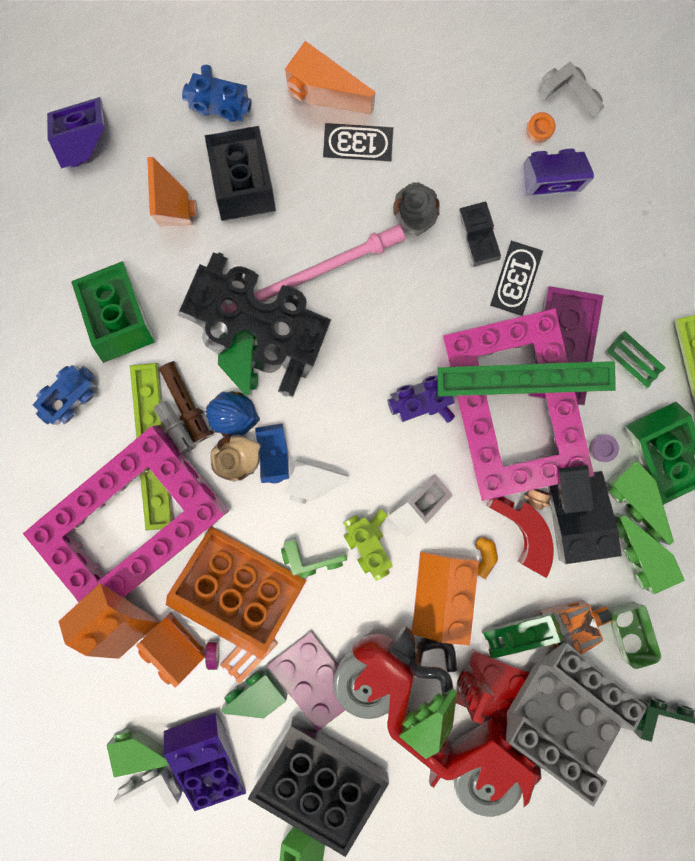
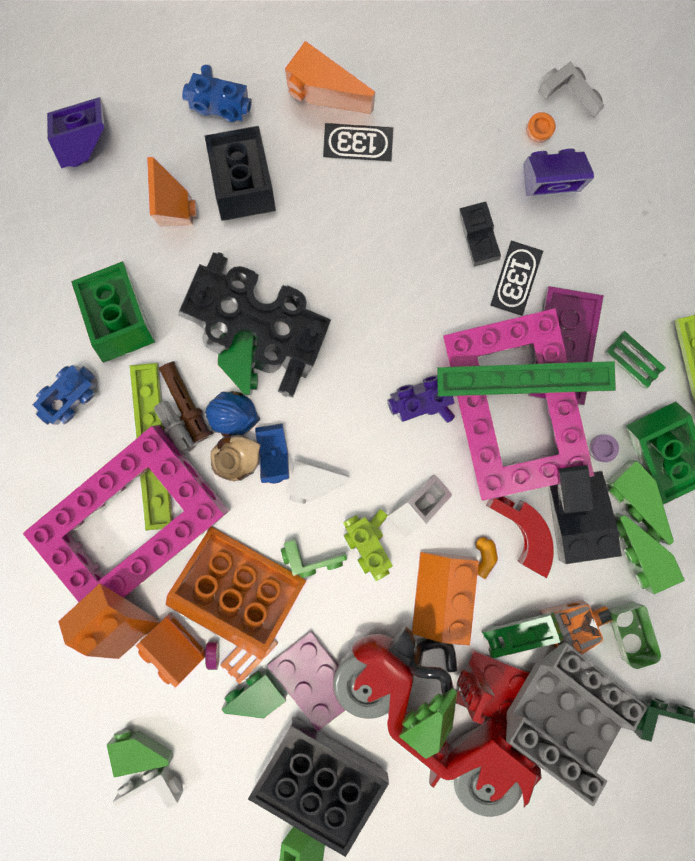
dark purple slope [164,713,246,812] -> none
bright pink bar [221,224,405,313] -> none
dark grey hair [393,182,440,236] -> none
light nougat plate [524,489,551,510] -> none

